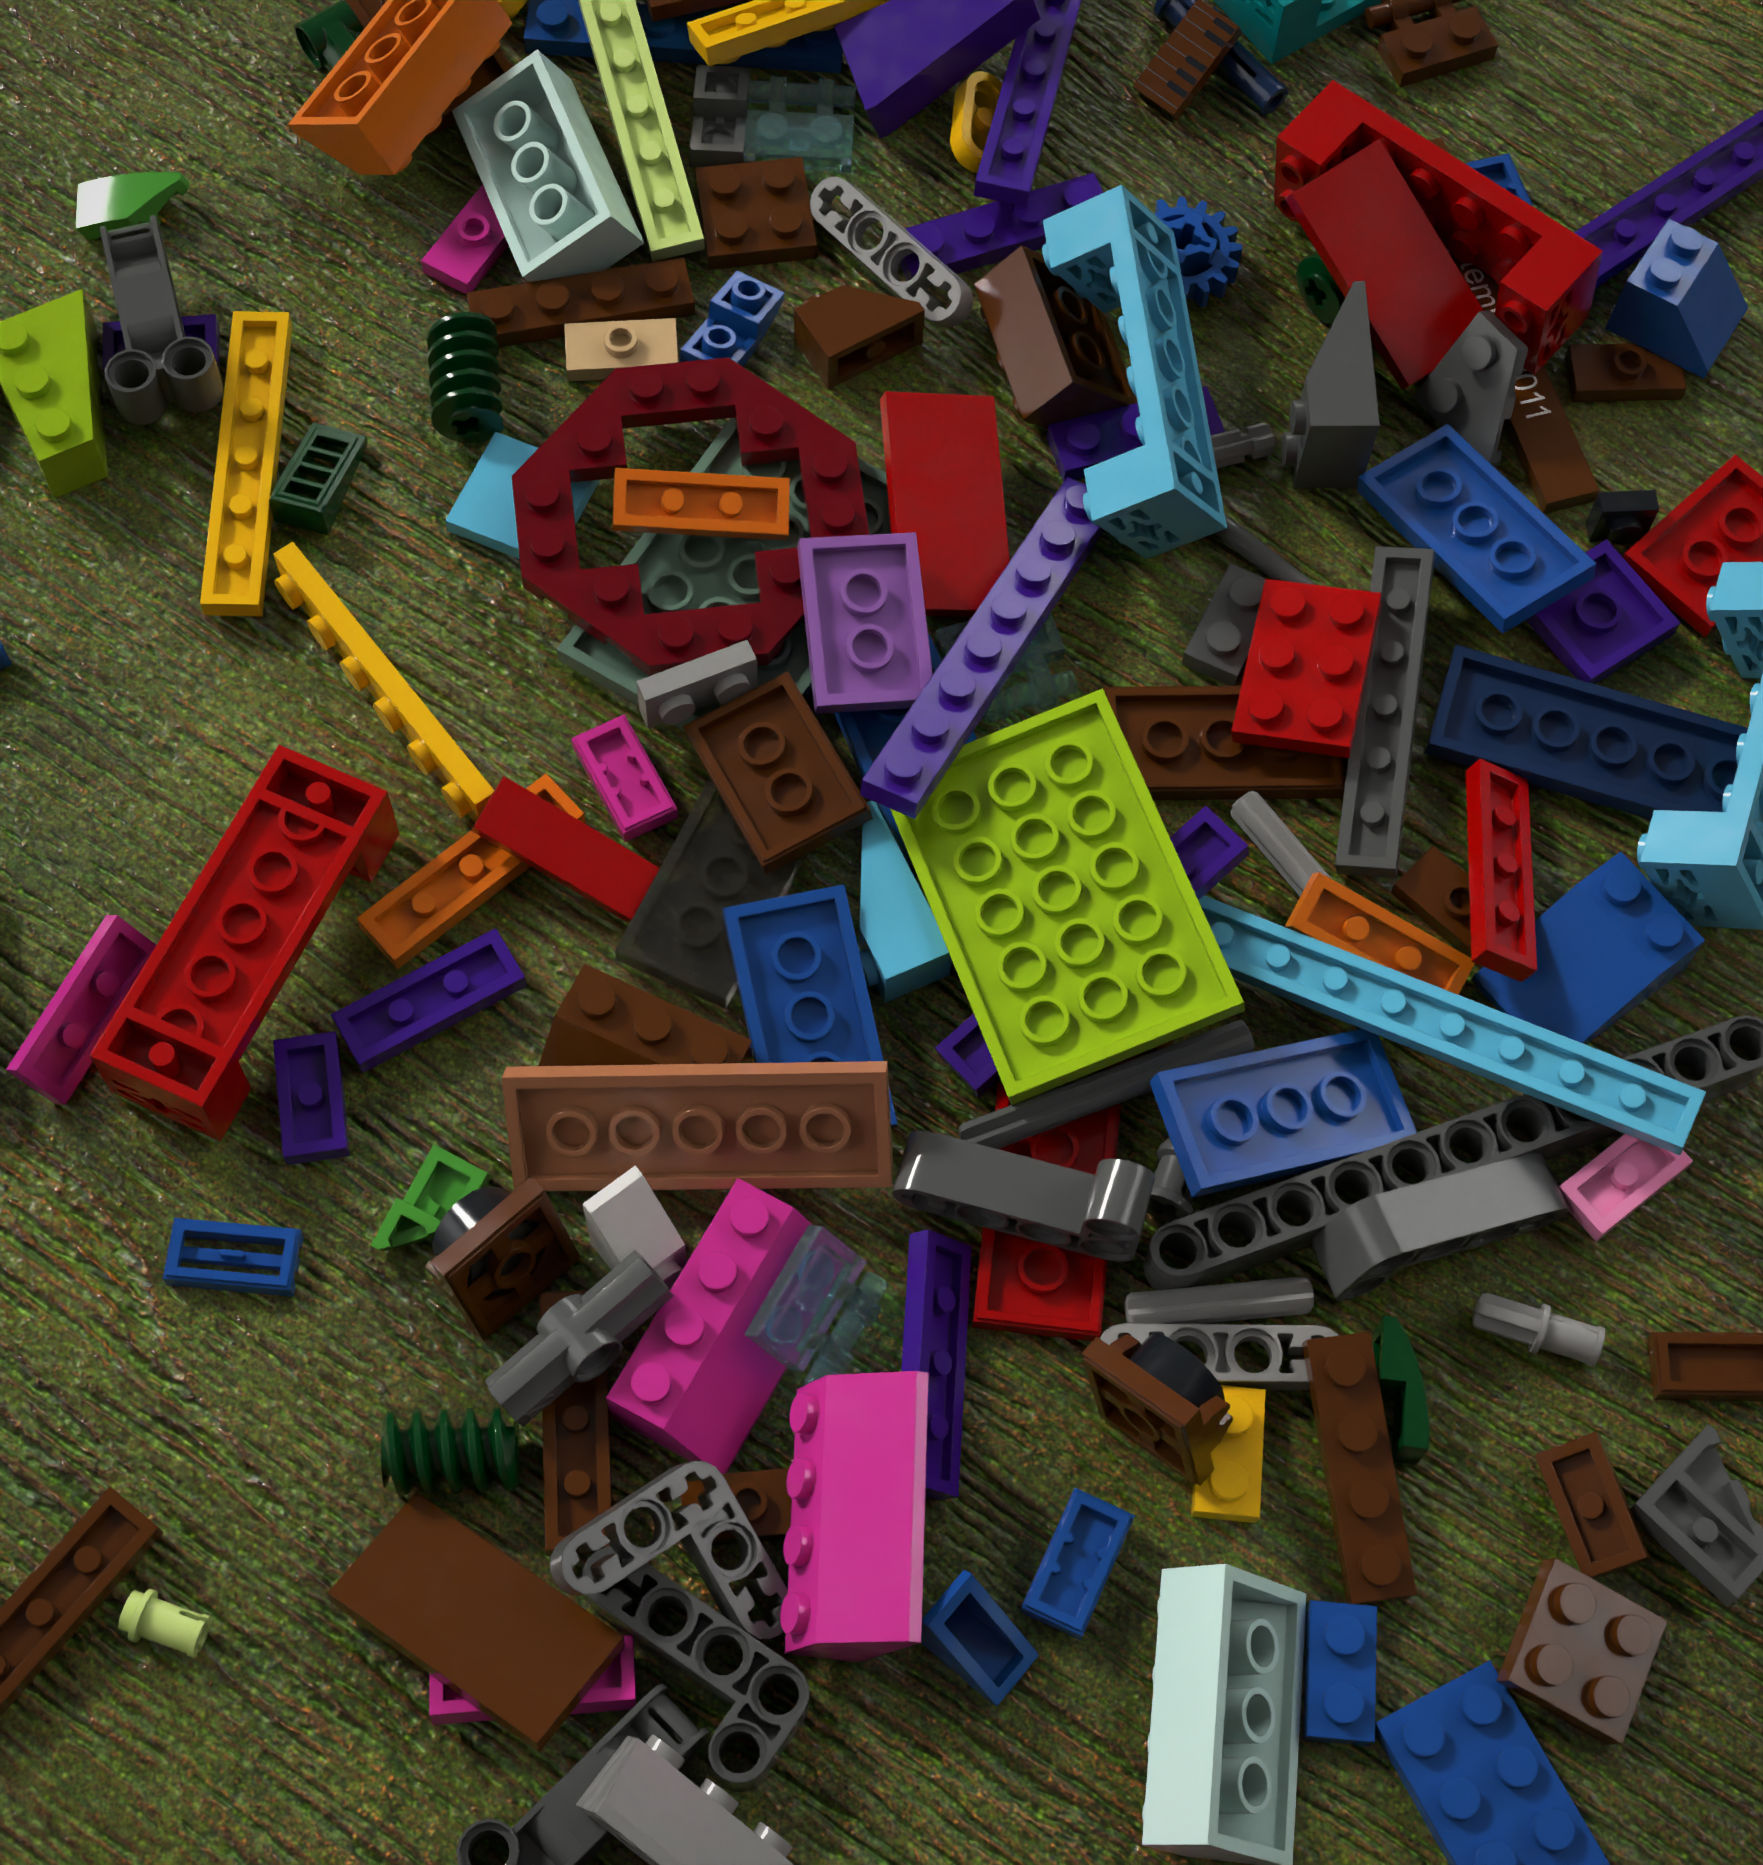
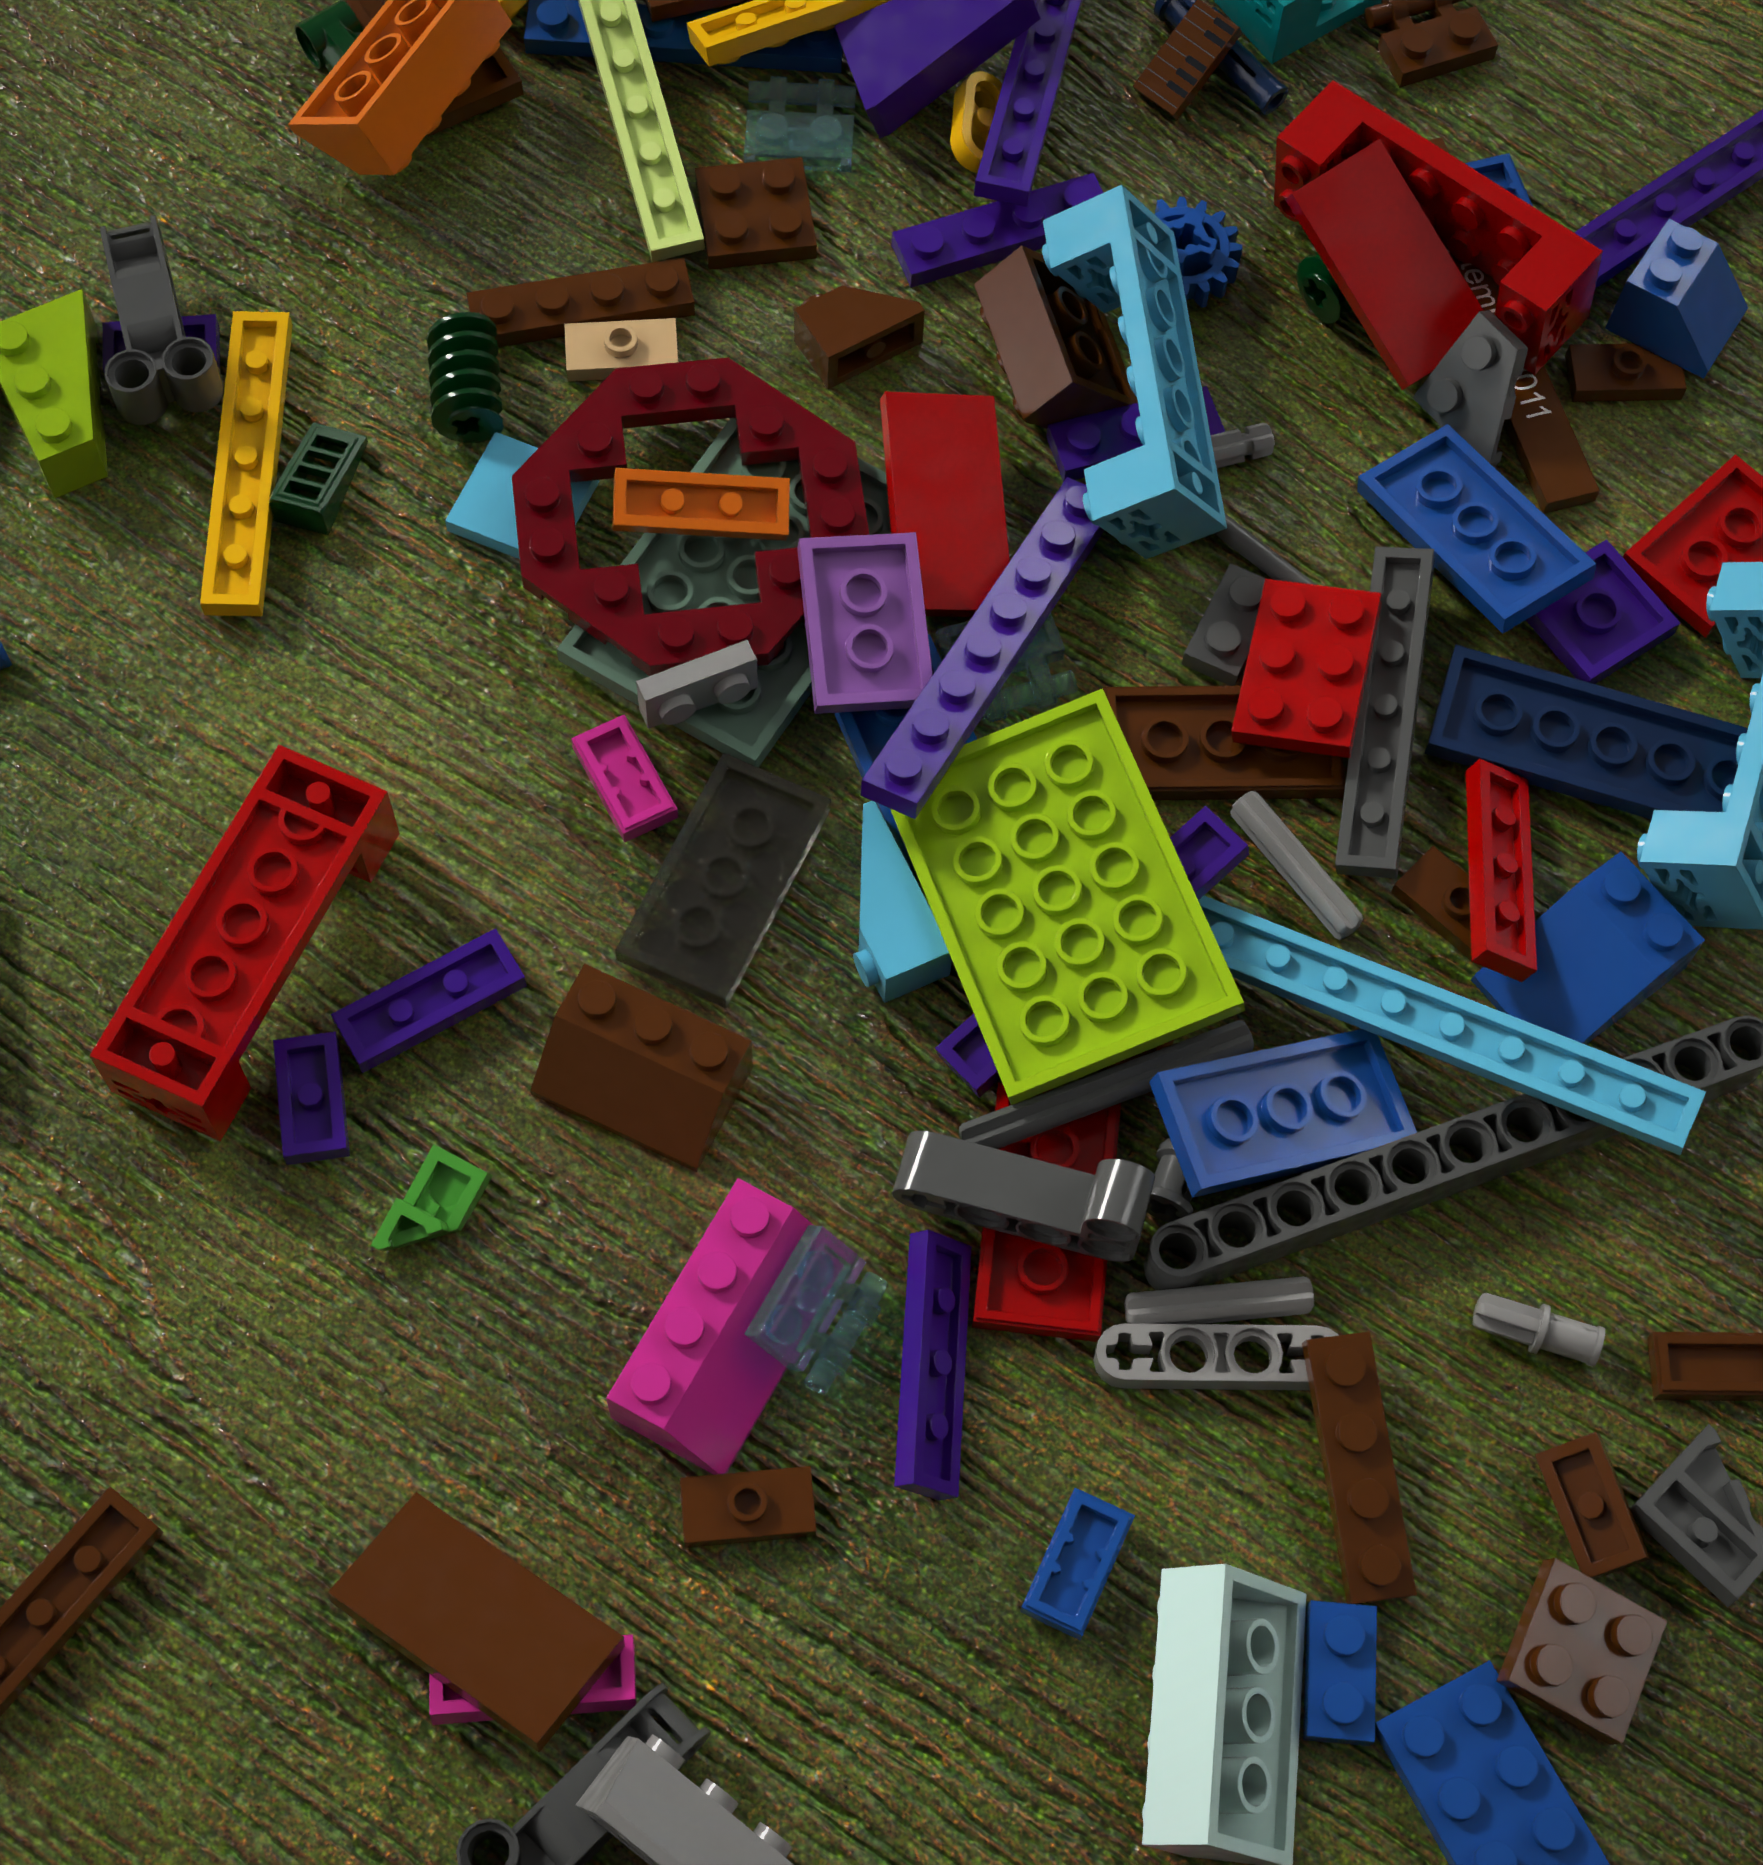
dark pink plate [6,915,156,1105] -> none
bright green slope [76,172,189,241] -> none
yellowish green pin [118,1589,212,1658] -> none
blue tile [163,1218,304,1297] -> none
yellow plate [273,542,494,823] -> none
orange plate [356,773,586,970] -> none
dark green piece [381,1407,520,1495] -> none
dark pink plate [421,185,509,295] -> none
reddish brown piece [424,1177,581,1341] -> none
light aqua slope [452,49,644,282] -> none
red tile [471,776,661,923] -> none
dark grey piece [485,1250,674,1427] -> none
nougat plate [502,1061,893,1191] -> none
reddish brown plate [540,1290,612,1556] -> none
dark grey beam [550,1461,788,1640] -> none
dark grey beam [582,1546,809,1792] -> none
white slope [583,1166,687,1288] -> none
blue slope [679,270,785,367] -> none
reddish brown tile [682,671,873,875] -> none
dark grey slope [689,65,750,167] -> none
blue plate [723,884,897,1128] -> none
dark pink slope [780,1371,929,1662] -> none
light grey beam [810,177,973,328] -> none
blue slope [921,1570,1039,1706] -> none
reddish brown piece [1082,1333,1233,1486] -> none
yellow plate [1191,1385,1266,1523] -> none
dark grey slope [1281,281,1380,489] -> none
orange plate [1285,872,1475,995] -> none
dark grey beam [1310,1152,1570,1301] -> none
dark green slope [1372,1316,1429,1465] -> none
bright pink plate [1559,1134,1693,1242] -> none
black plate [1585,490,1659,545] -> none

